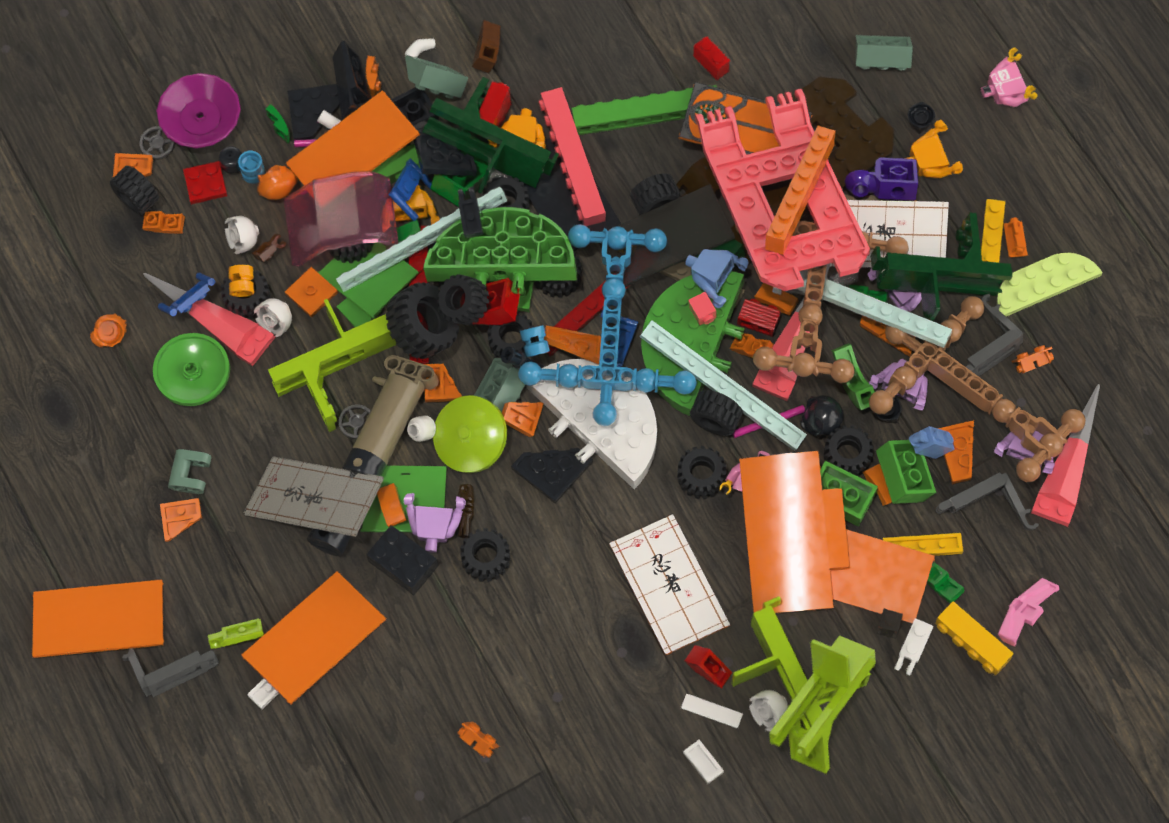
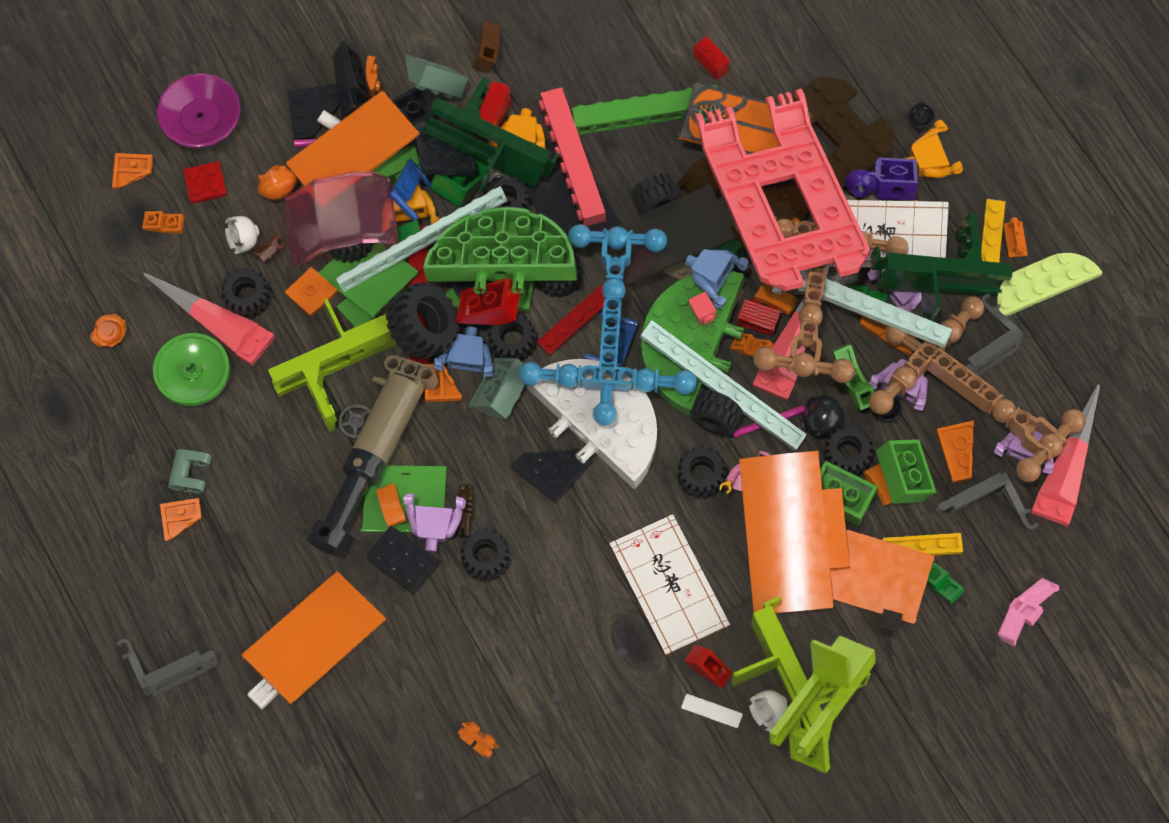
orange piece [32,580,164,658] -> none
black tyre [109,166,159,215] -> none
flat silver wheel [140,126,174,159] -> none
blue plate [158,273,215,316] -> none
lime hinge [208,618,264,649] -> none
black head [219,146,242,174] -> none
light orange wheel [228,265,254,297] -> none
dark azure wheel [238,151,265,184] -> none
clear smoke piece [244,457,384,537] -> none
white cylinder [254,298,292,337] -> none
green slope [265,104,291,144] -> none
white arm [405,39,435,57] -> none
white head [407,416,436,442] -> none
lime dish [433,395,507,473] -> none
black tyre [437,274,489,325] -> none
black hinge [458,187,484,238] -> none
black pin [501,347,546,369] -> none
orange wing [502,402,544,437] -> none
dark azure wheel [520,325,550,357] -> none
orange wing [544,325,601,364] -> none
white tile [683,740,724,784] -> none
orange brick [765,126,835,255] -> none
sand green slope [855,35,913,70] -> none
white hinge [895,618,933,676] -> none
medium blue brick [909,426,955,459] -> none
yellow brick [935,601,1014,676] -> none
bright pink torso [981,48,1037,107] -> none
orange hinge [1012,345,1054,373] -> none
none -> medium blue torso [434,326,493,377]

